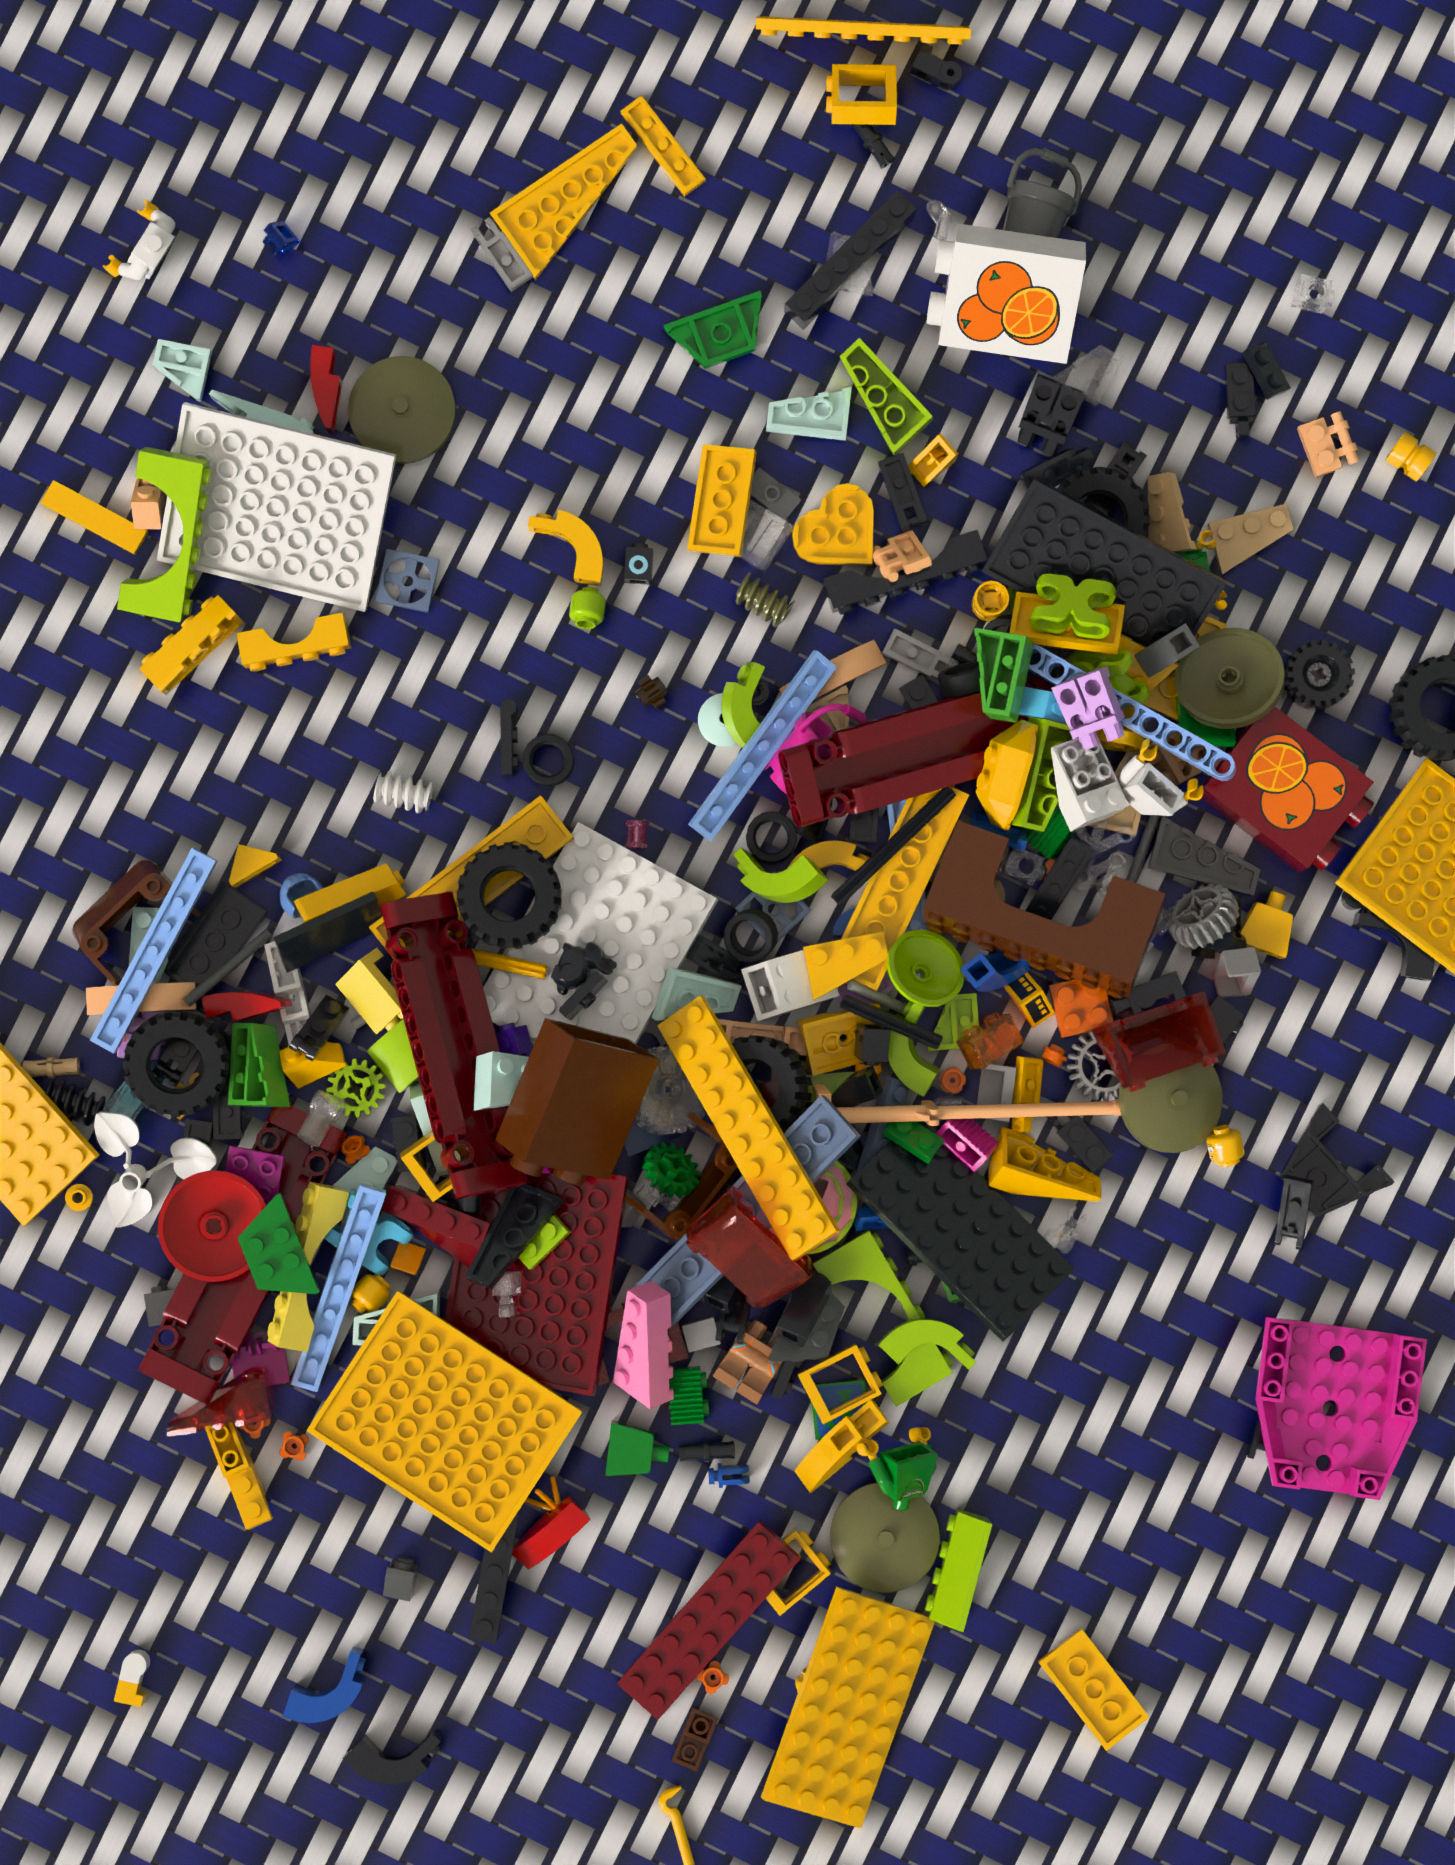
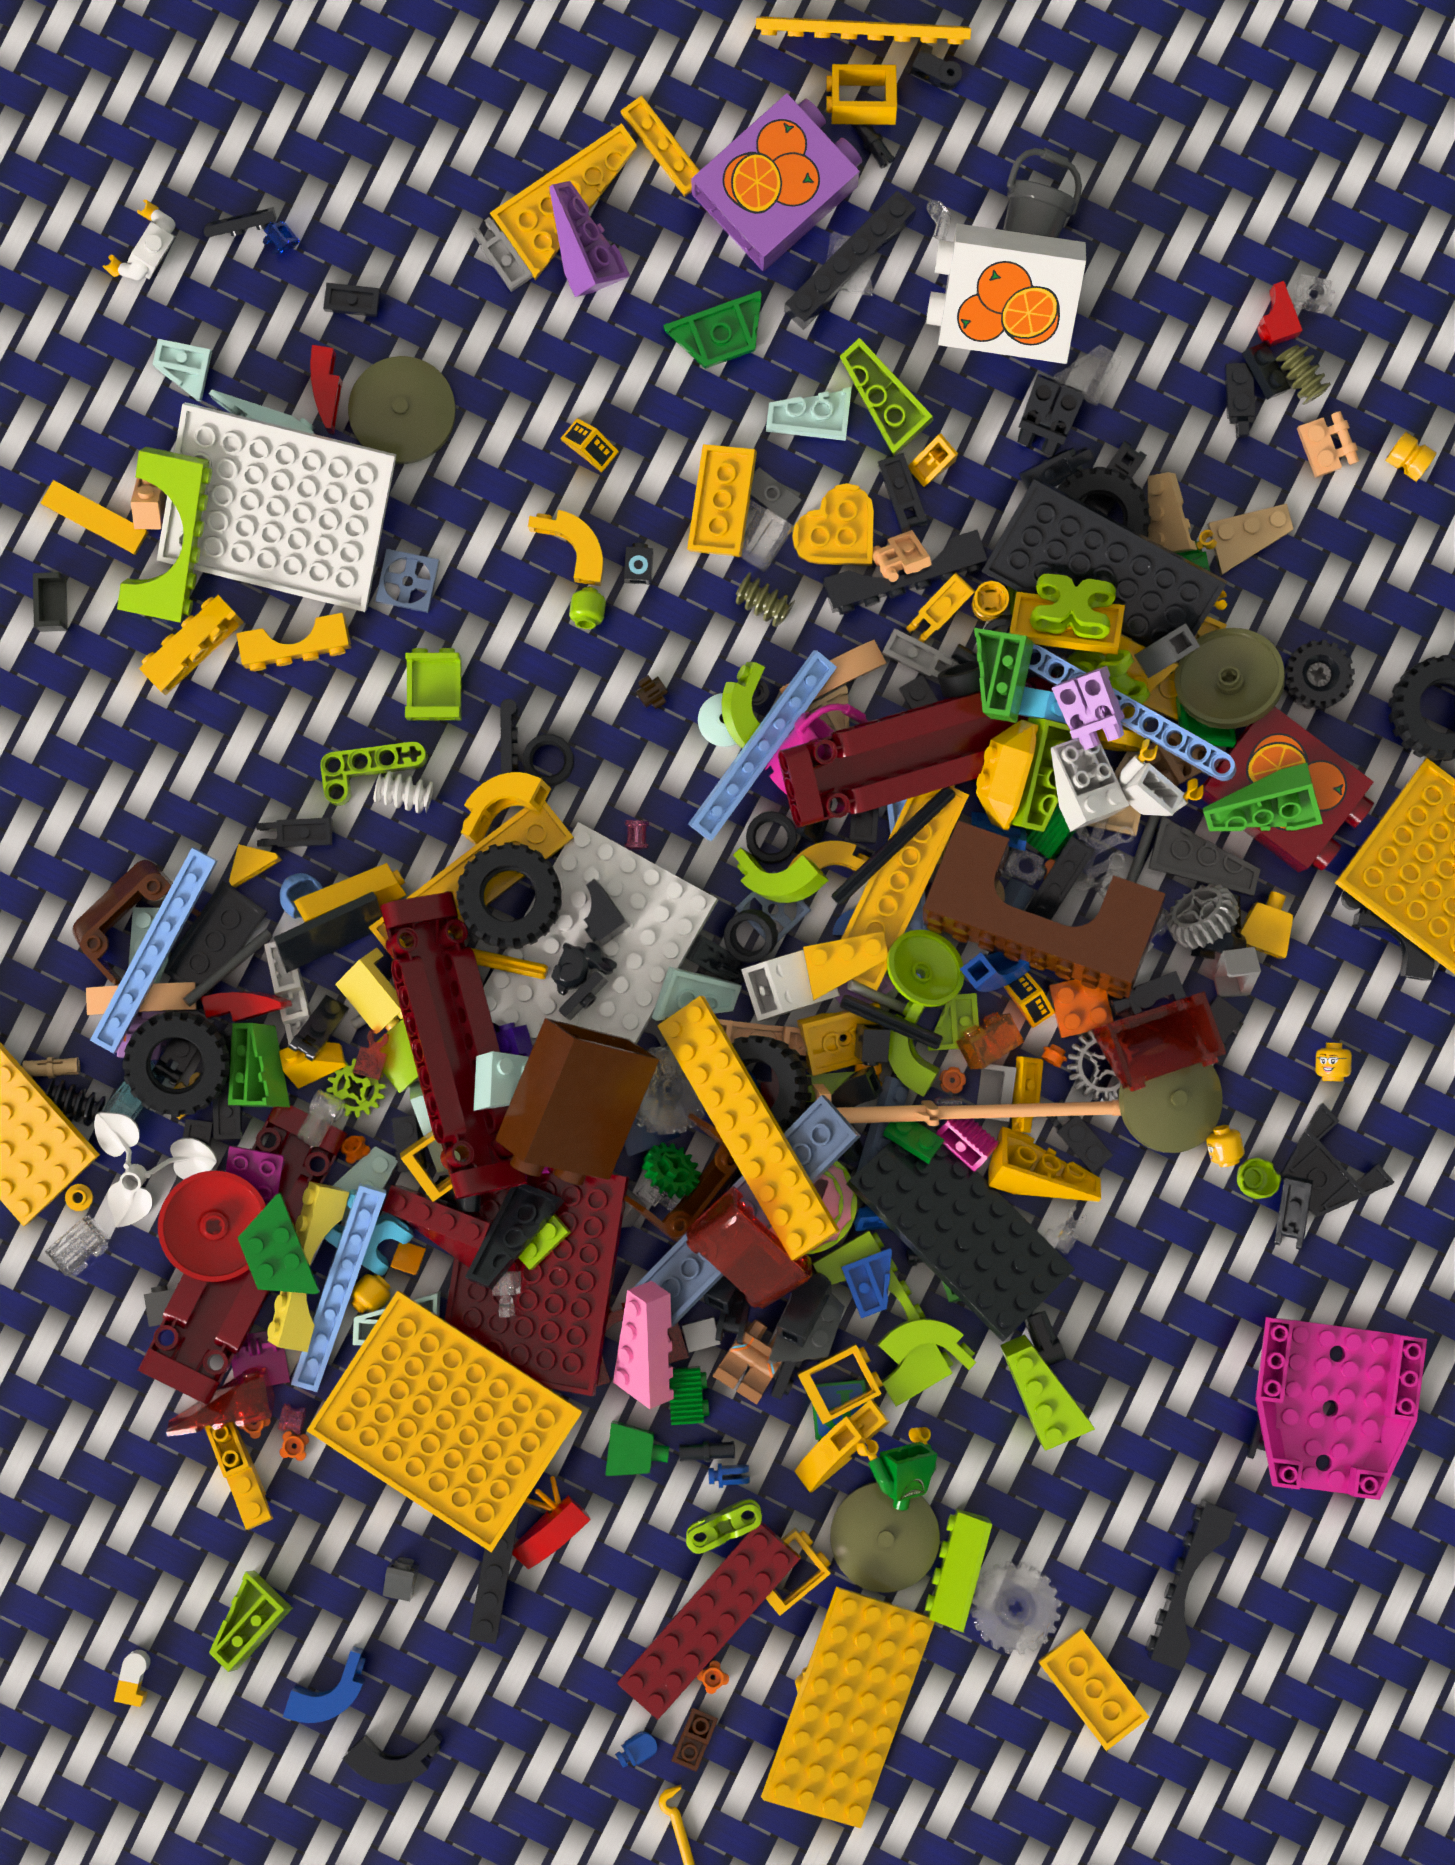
none -> pearl dark grey panel [33,572,68,632]
none -> clear brick [44,1215,111,1276]
none -> black hinge [204,207,277,237]
none -> lime wedge [209,1570,293,1672]
none -> black hinge [256,818,333,848]
none -> clear pink wheel [278,1403,306,1435]
none -> lime beam [320,742,428,806]
none -> black plate [323,283,381,317]
none -> clear red plate [353,1029,389,1080]
none -> lime panel [405,648,462,721]
none -> yellow arch [460,772,551,844]
none -> medium lavender wedge [549,181,630,297]
none -> slope [560,418,619,473]
none -> black arch [583,878,630,945]
none -> blue arm [615,1731,657,1768]
none -> lime piece [686,1498,762,1554]
none -> medium lavender brick [691,93,862,272]
none -> blue wing [841,1248,892,1319]
none -> yellow hinge [906,573,976,643]
none -> clear piece [970,1561,1061,1654]
none -> lime wedge [1000,1334,1095,1451]
none -> sand blue slope [1004,878,1034,910]
none -> black piece [1024,1310,1066,1366]
none -> black arch [1145,1500,1237,1671]
none -> bright green wedge [1203,763,1323,831]
none -> lime hair [1237,1157,1281,1199]
none -> red arch [1257,281,1303,347]
none -> olive piece [1276,344,1331,405]
none -> yellow head [1315,1043,1352,1081]

